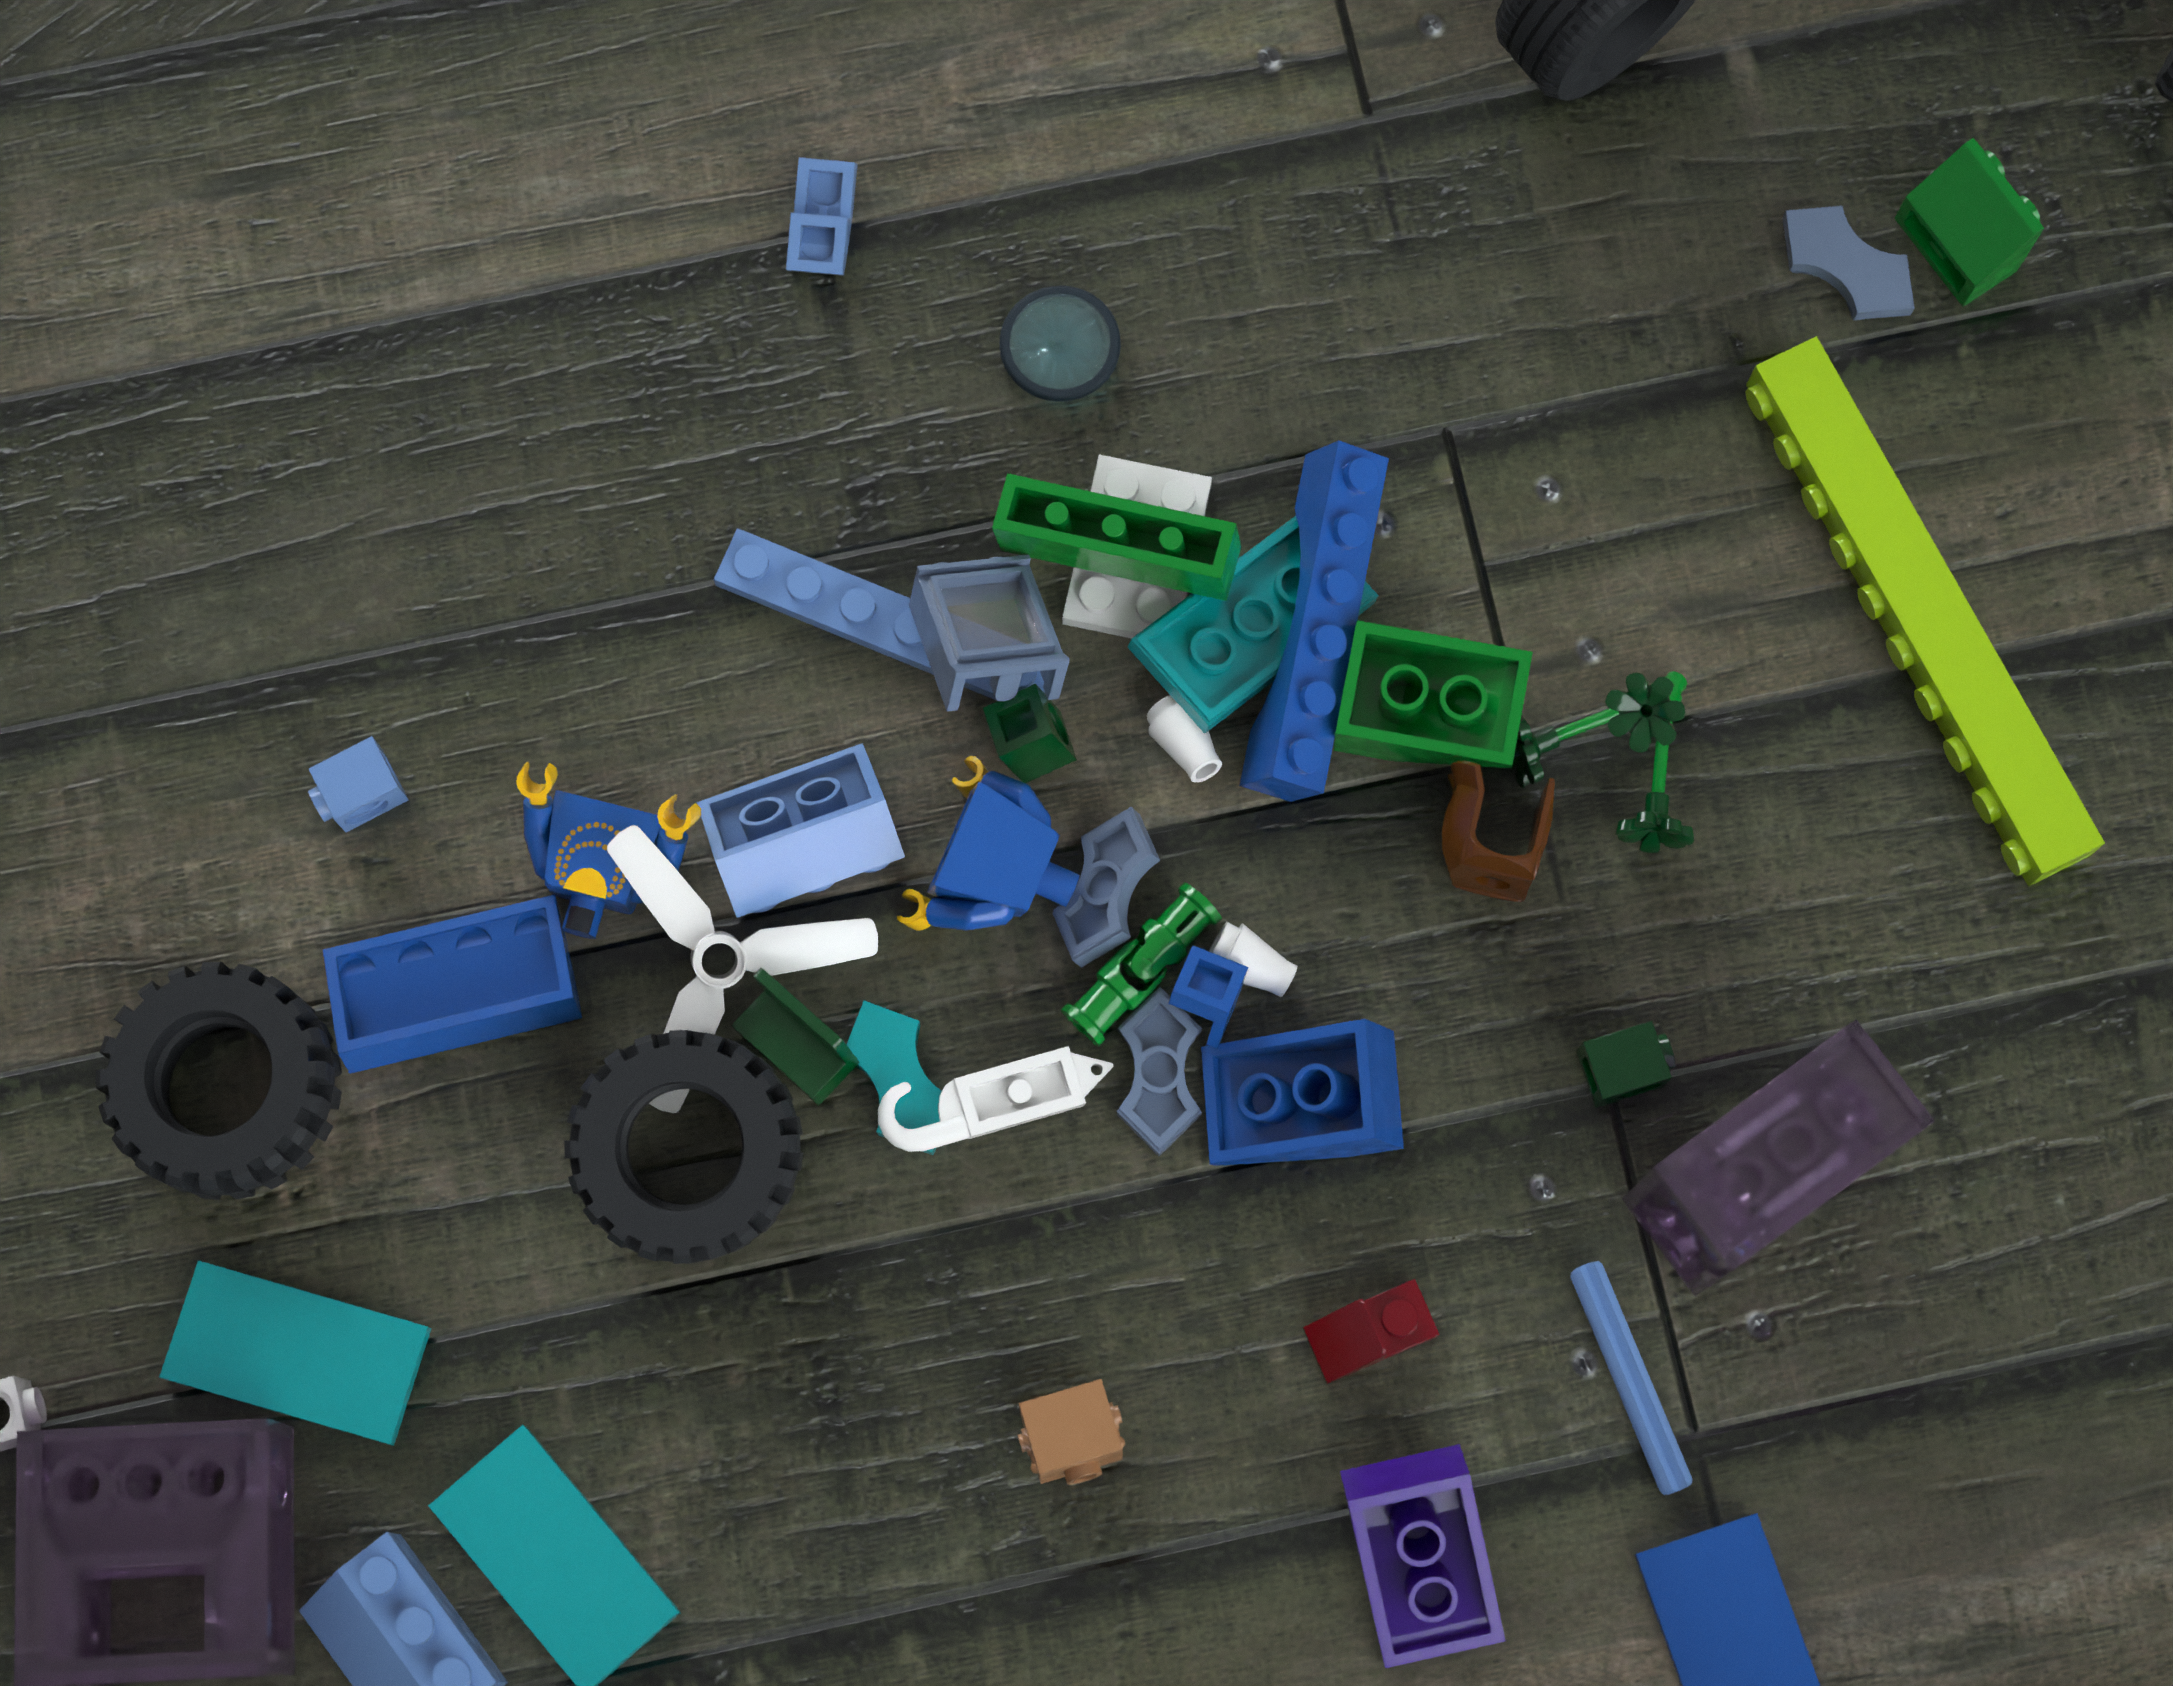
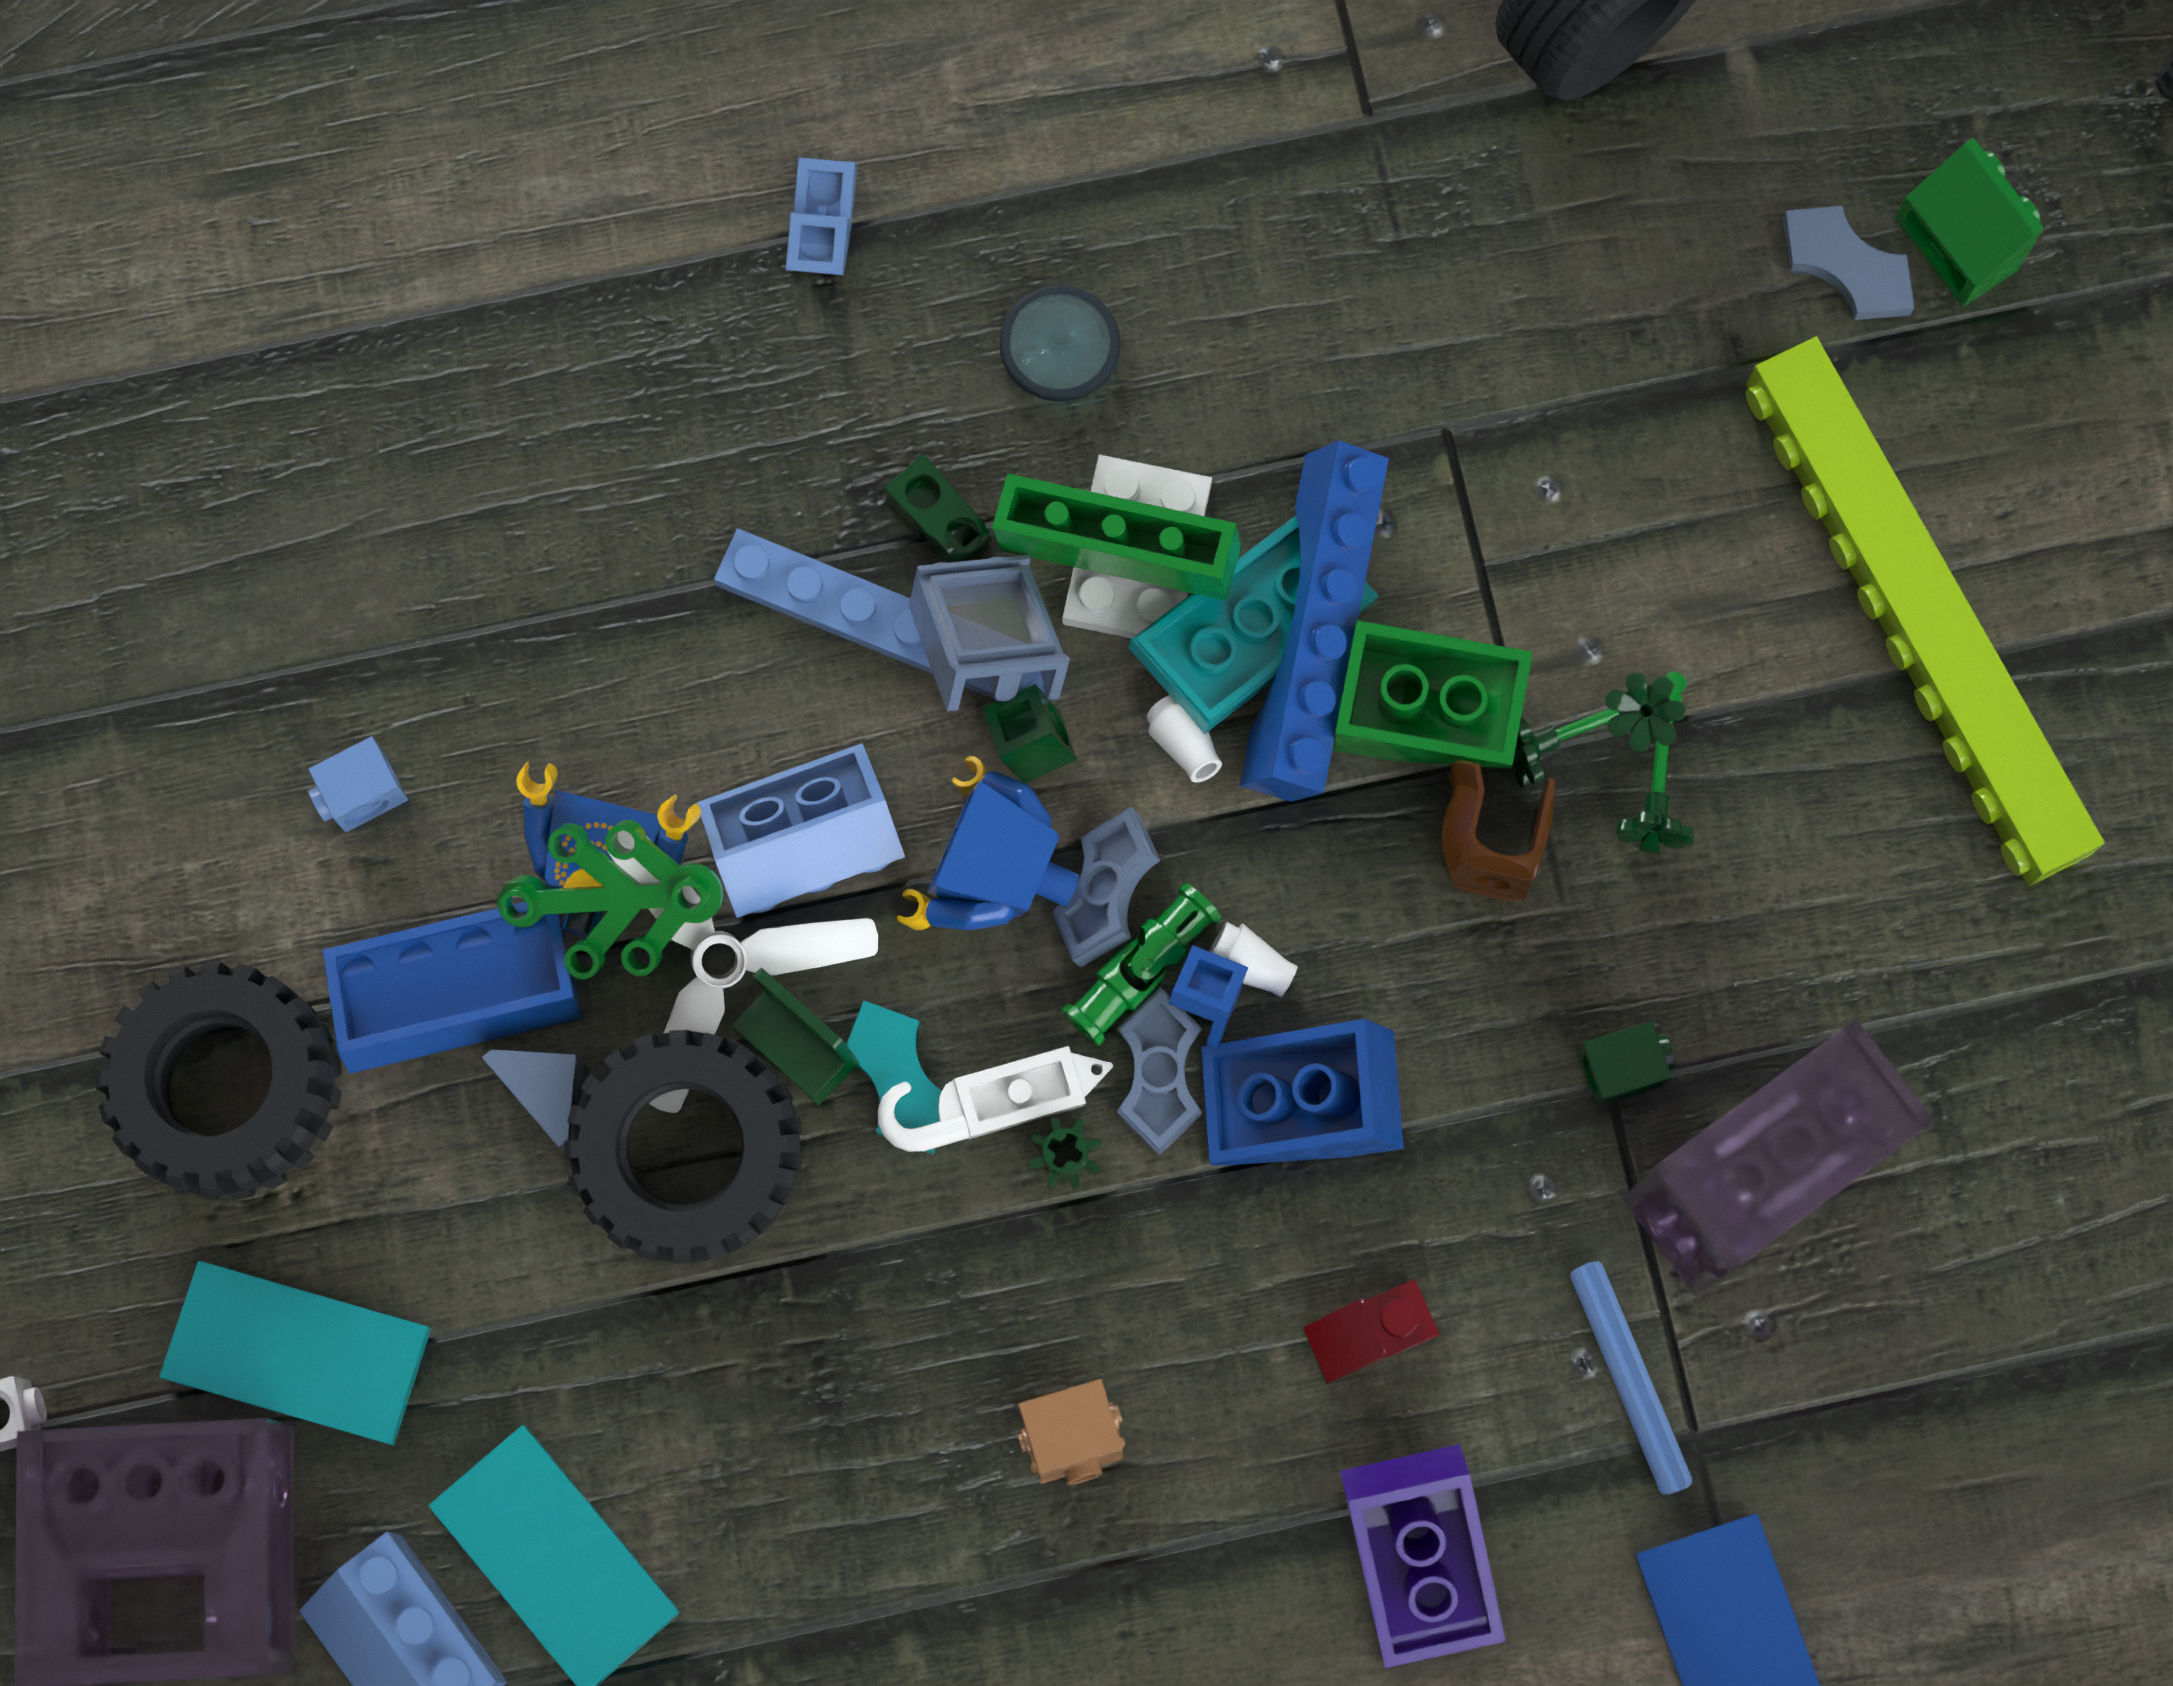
none -> sand blue slope [482,1049,584,1153]
none -> green plant [497,820,724,979]
none -> dark green leg [883,453,992,563]
none -> dark green gear [1029,1117,1102,1192]

